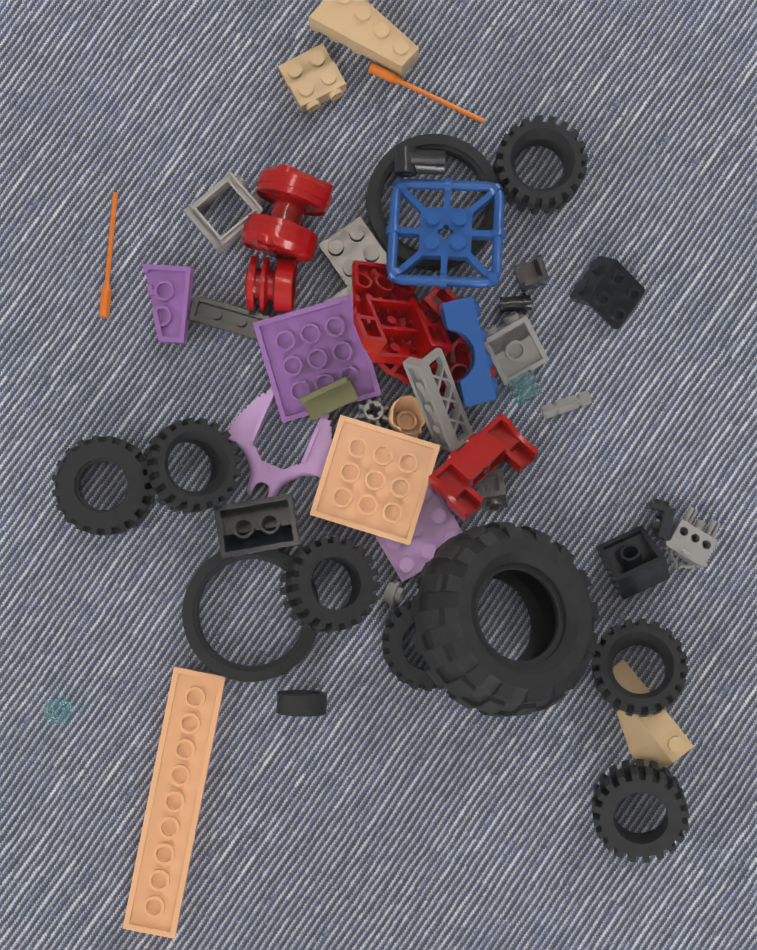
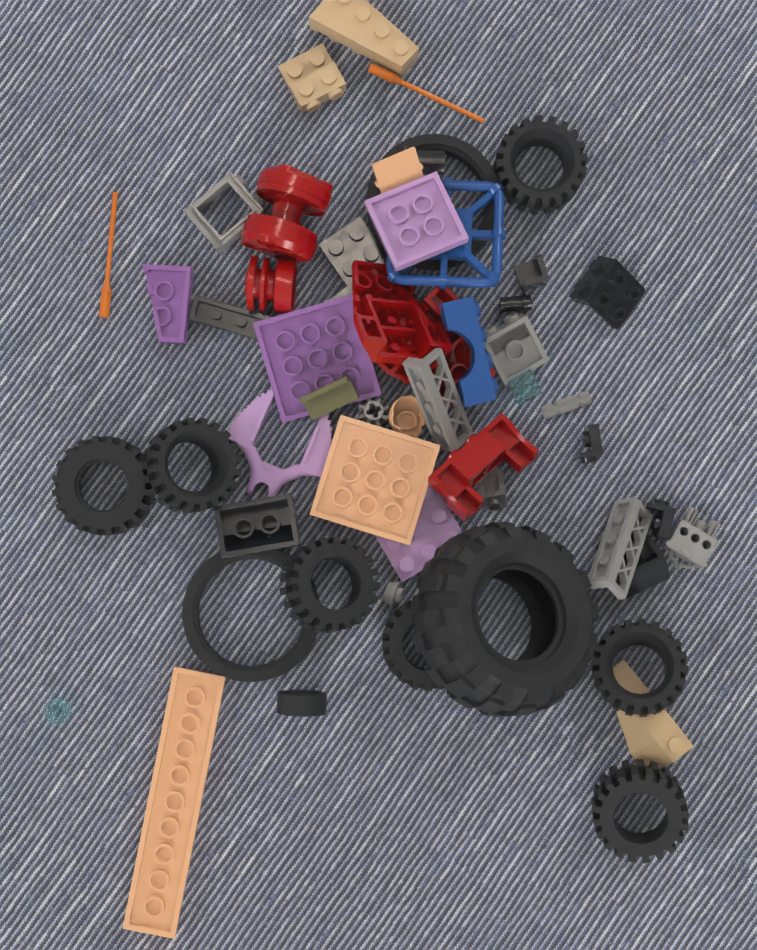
none -> lavender plate [364,171,469,272]
none -> light nougat piece [371,147,423,194]
none -> black bracket [574,423,603,463]
none -> light grey fence [588,497,653,600]

